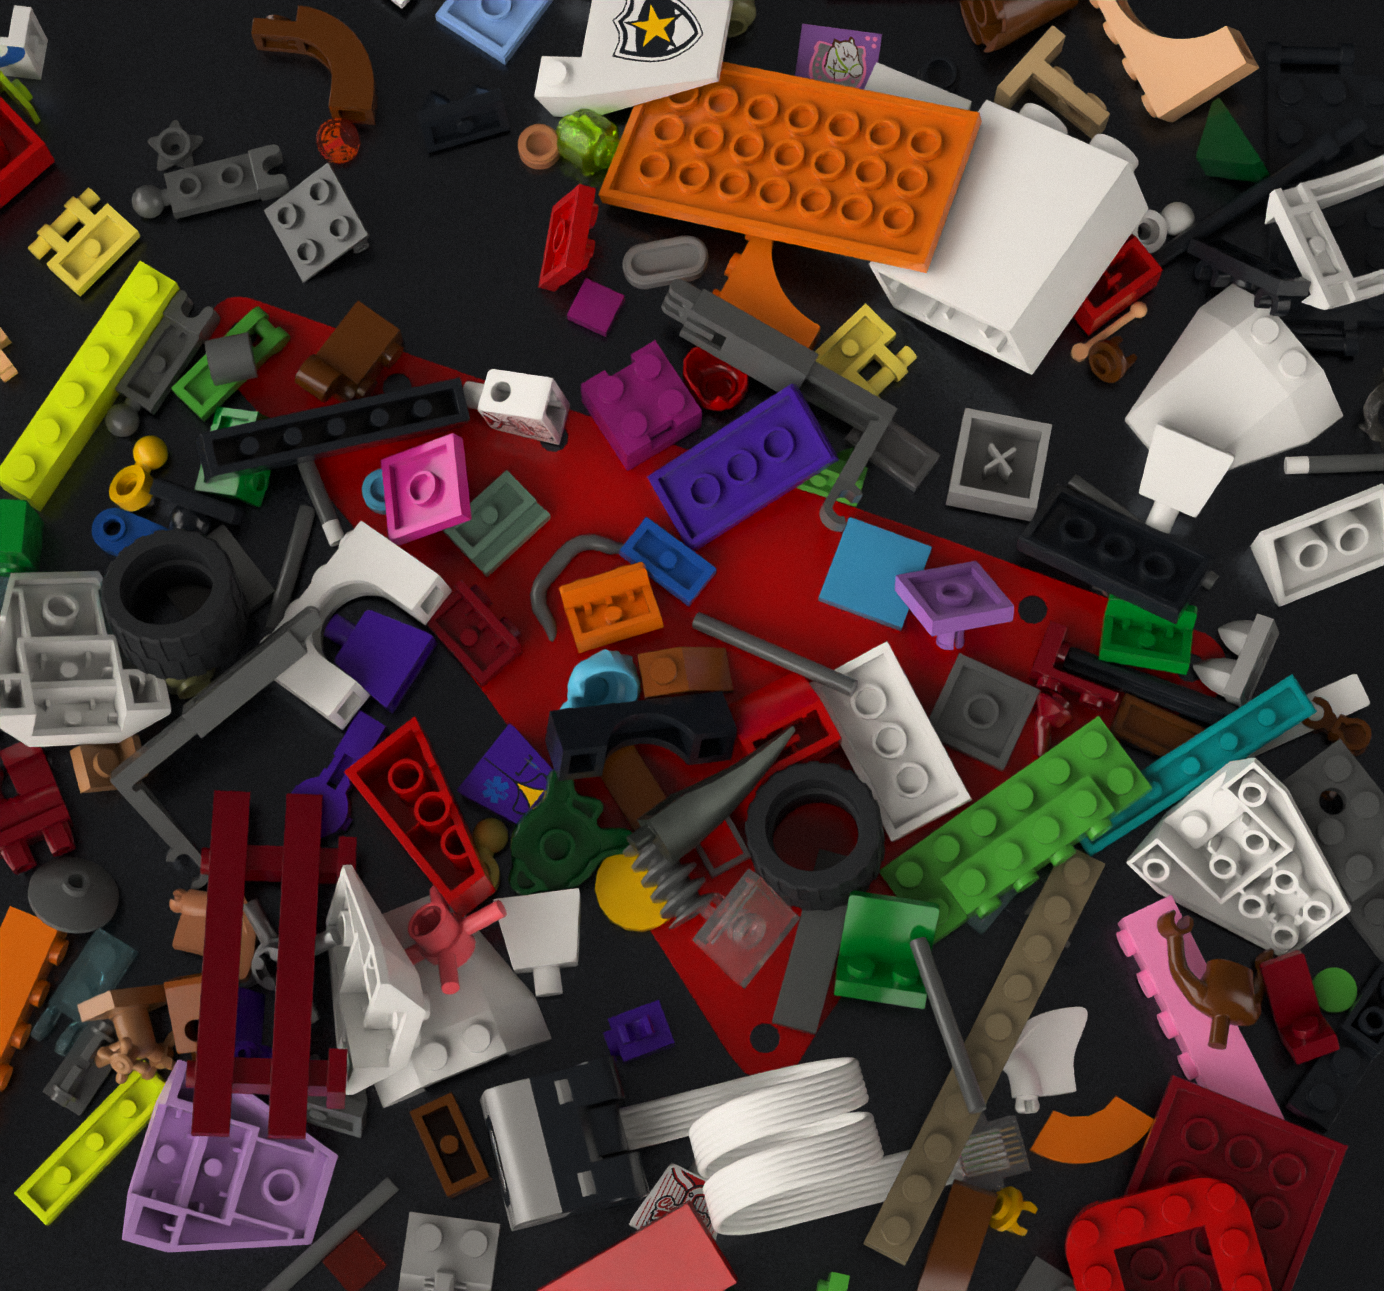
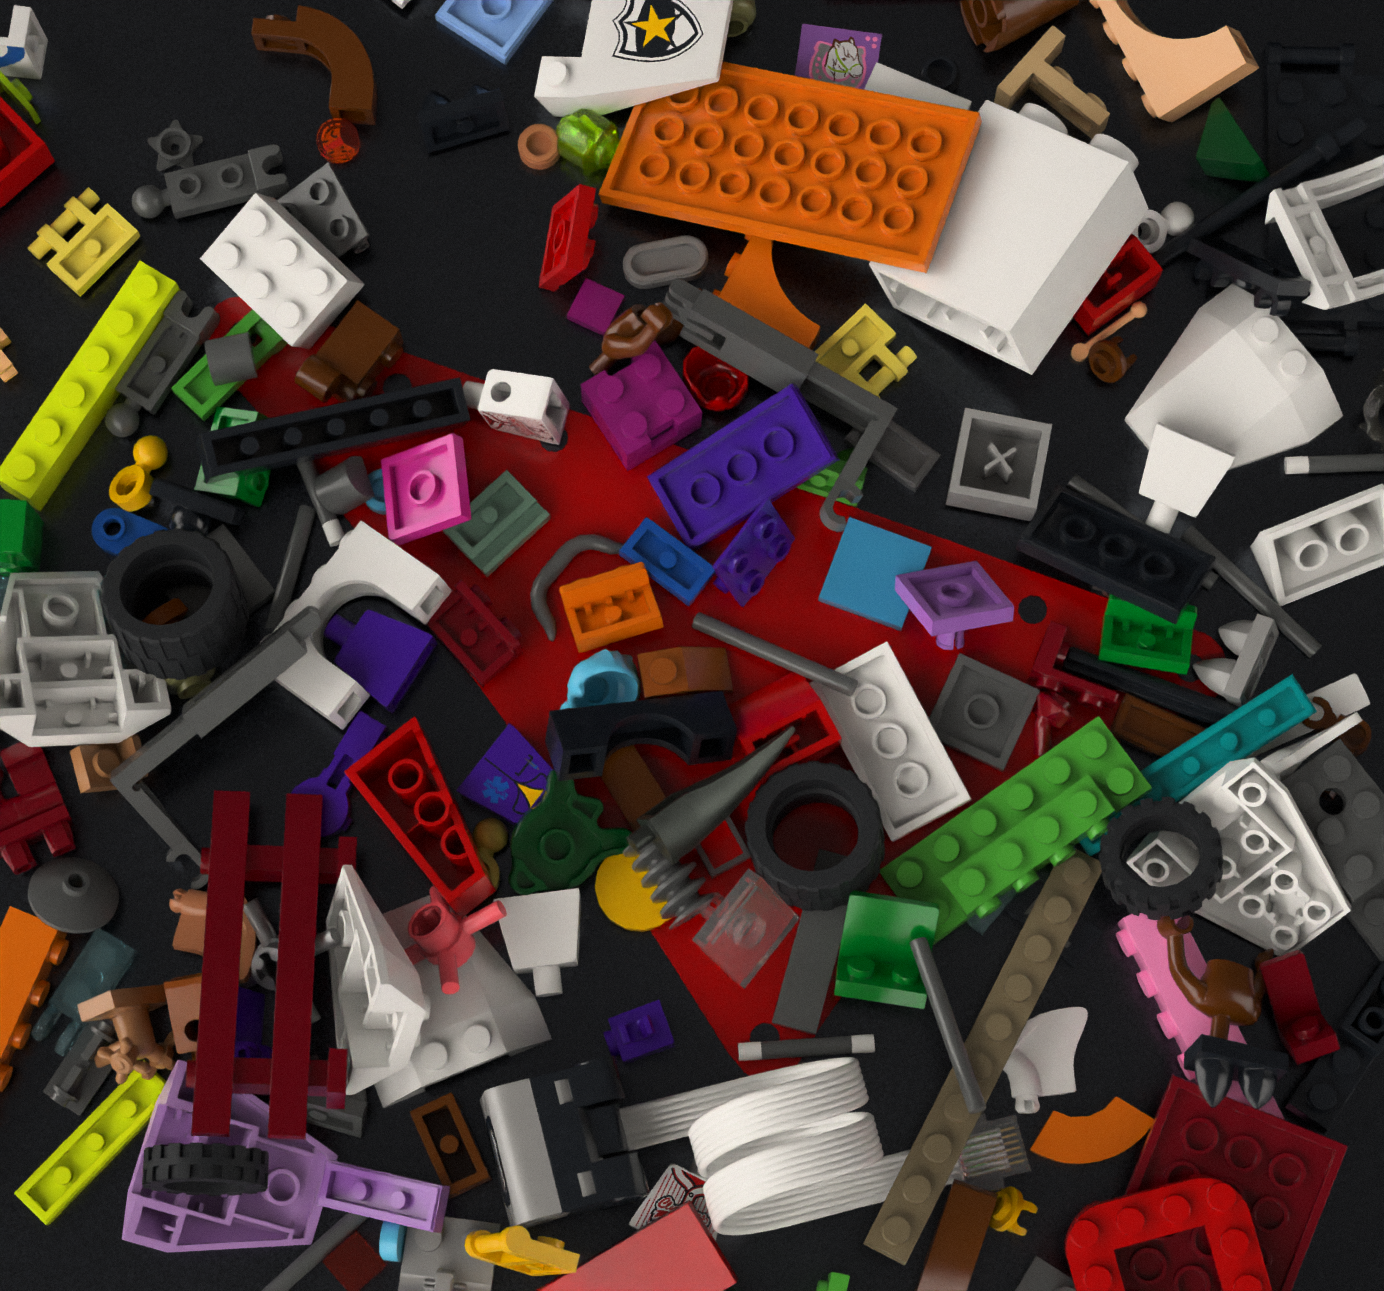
bright green tile [1312,968,1357,1014] -> none
none -> orange tile [142,598,188,625]
none -> black tyre [142,1143,269,1196]
none -> white brick [200,193,365,349]
none -> dark grey brick [314,456,375,515]
none -> medium lavender tile [317,1160,450,1233]
none -> medium azure tile [379,1221,407,1262]
none -> yellow plate [464,1226,580,1277]
none -> reddish brown piece [589,288,703,375]
none -> dark purple hinge [712,497,795,607]
none -> dark grey bar [738,1034,875,1061]
none -> black tyre [1099,797,1223,920]
none -> dark grey bar [1180,525,1322,658]
none -> black tile [1184,1034,1289,1110]
none -> white arm [1260,712,1363,782]

